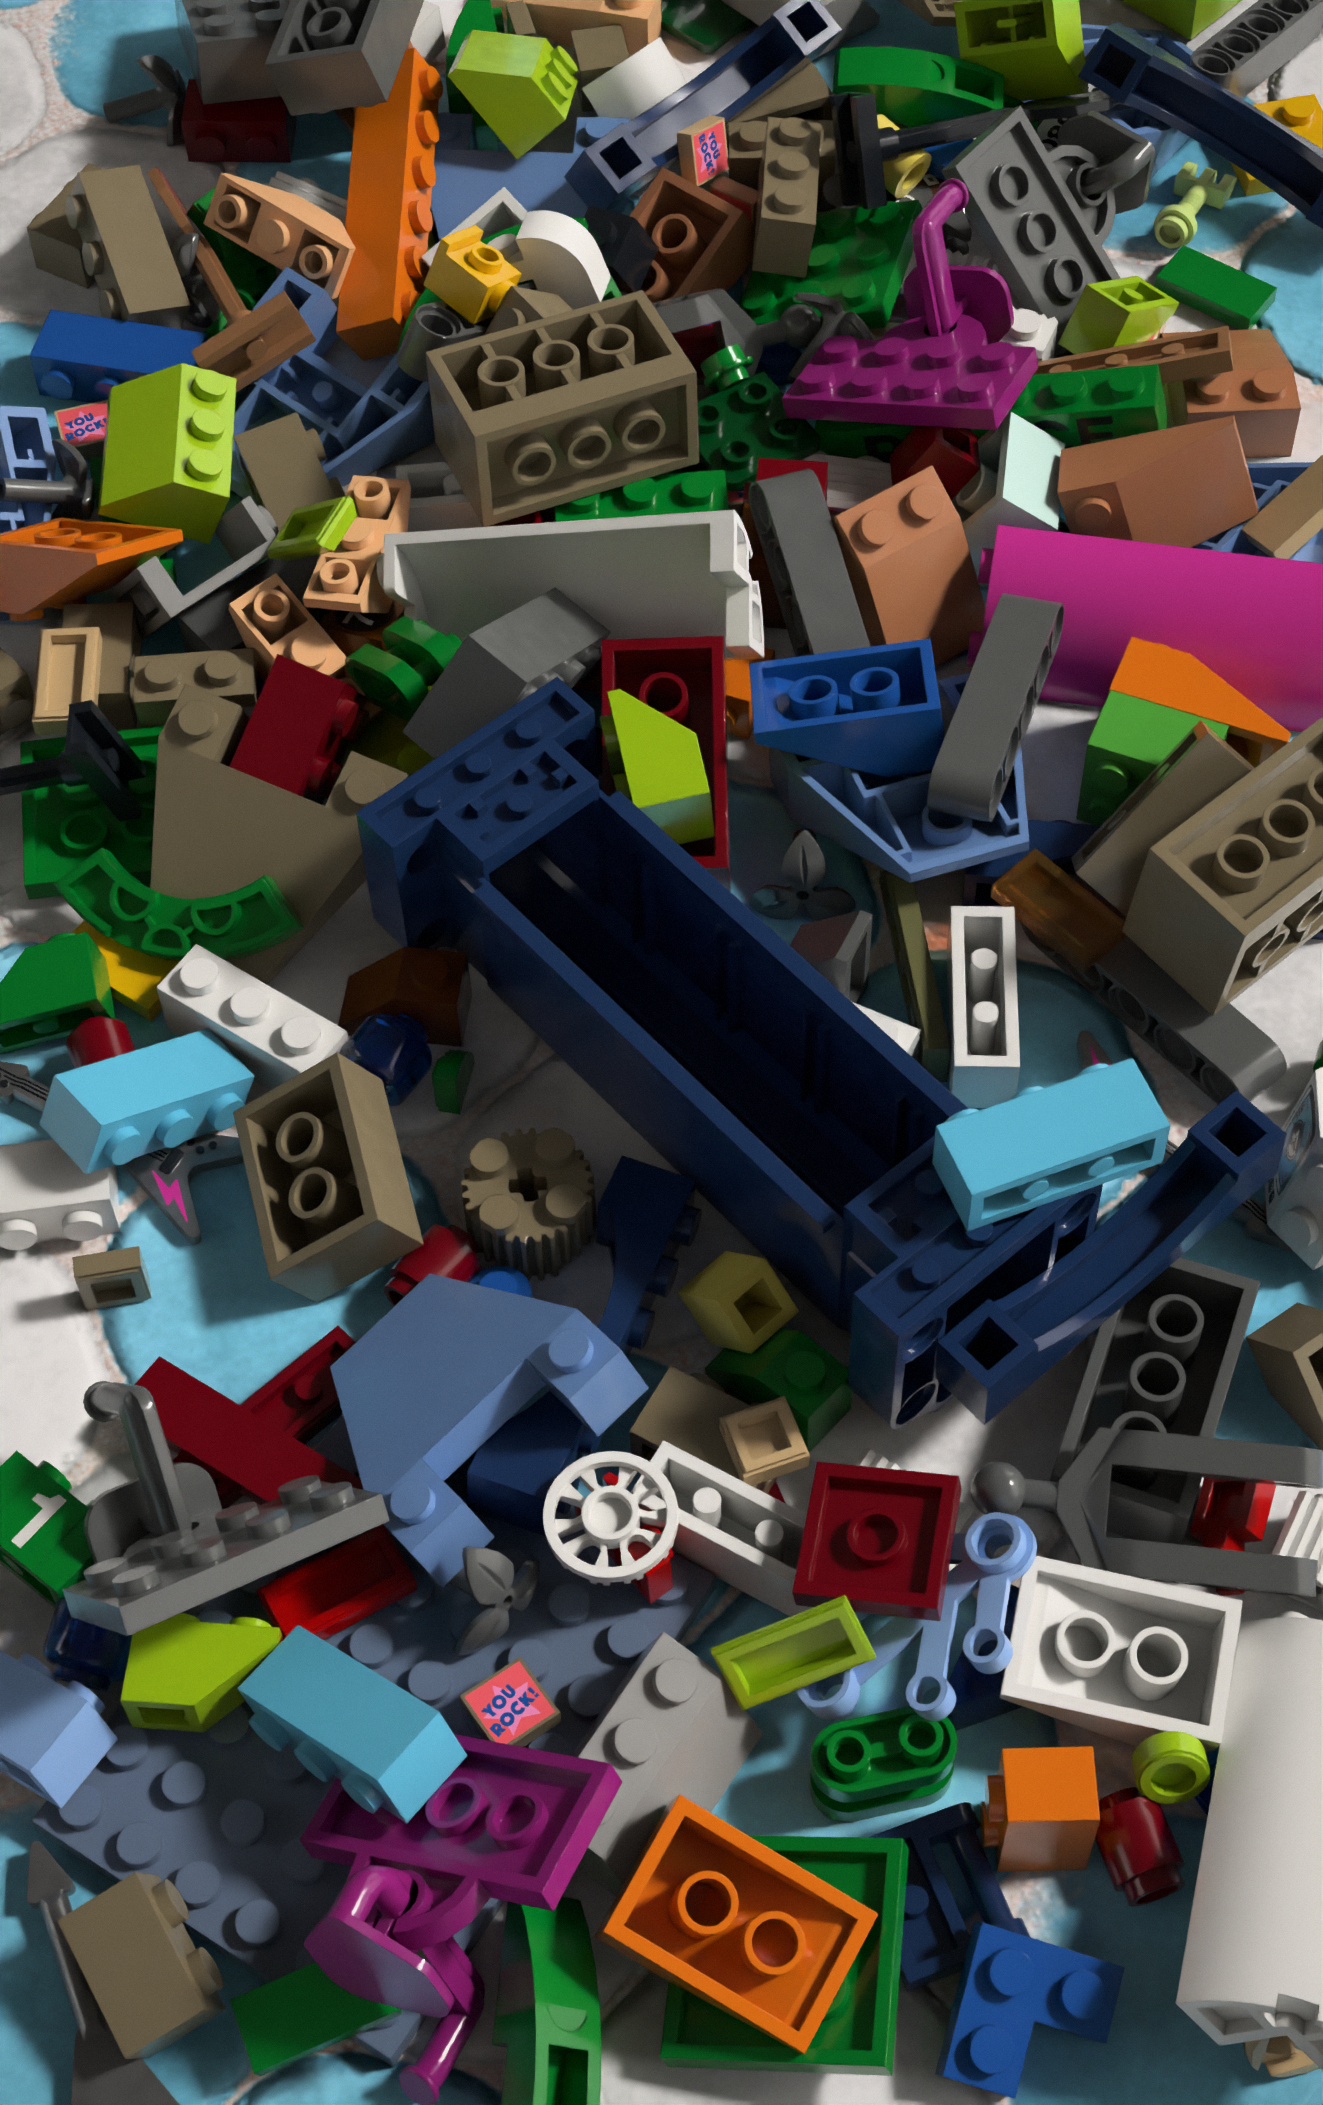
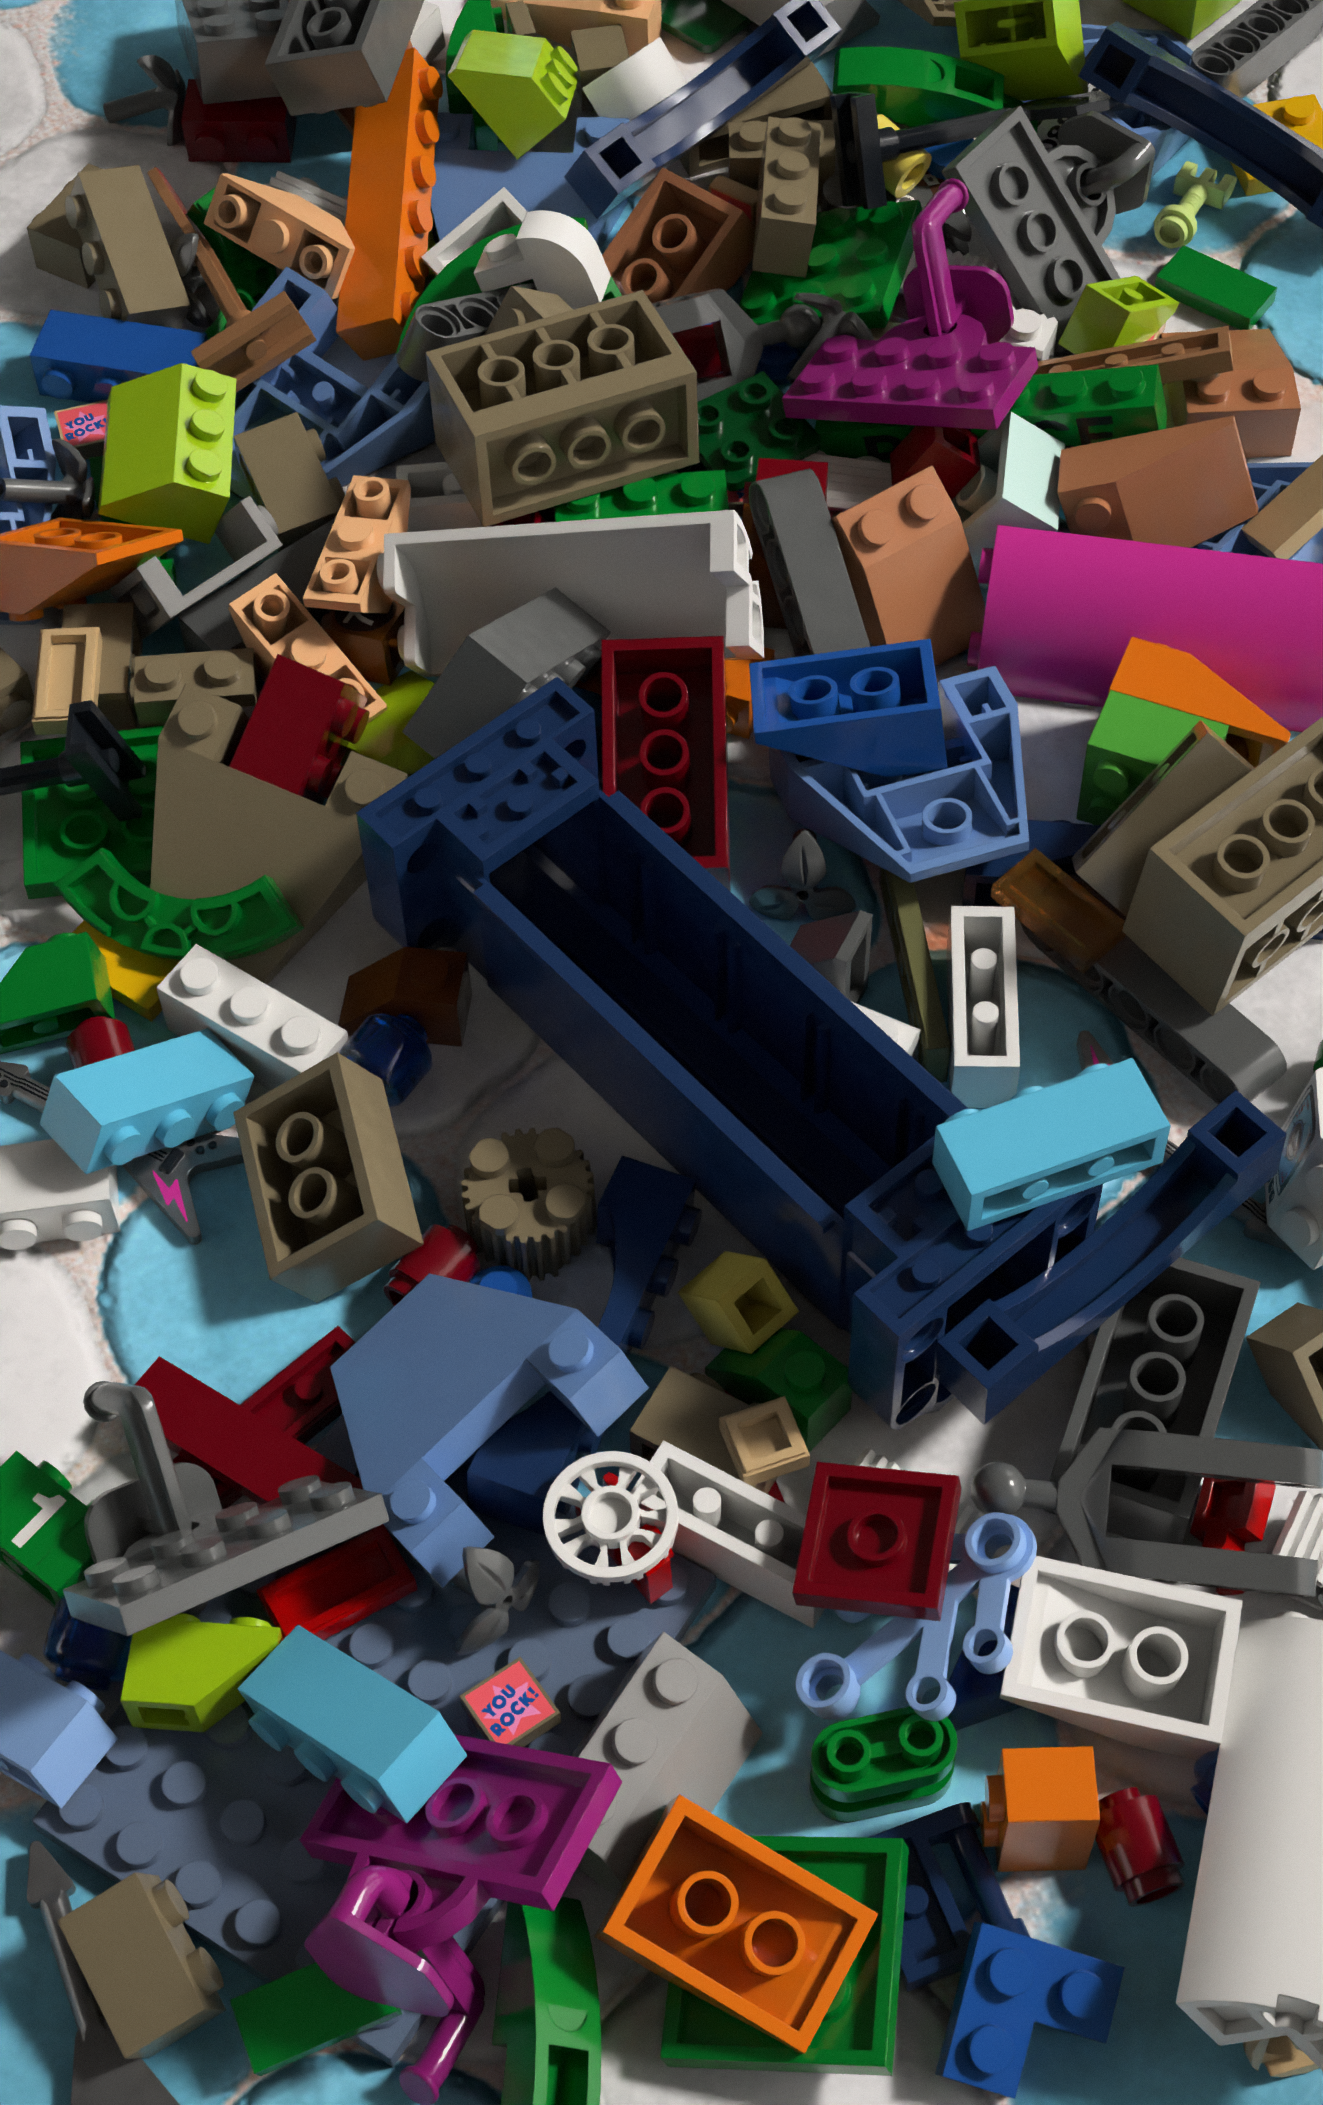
dark tan tile [72,1246,152,1310] -> none
lime tile [267,496,357,561] -> none
green brick [345,616,463,722] -> none
yellow brick [423,225,522,324] -> none
green tile [431,1049,475,1115] -> none
black brick [584,205,659,294] -> none
lime slope [599,689,715,844] -> none
tile [677,115,730,186] -> none
green plate [700,344,754,392] -> none
lime tile [711,1595,876,1711] -> none
dark grey beam [927,593,1064,822] -> none
lime tile [1132,1731,1210,1804] -> none

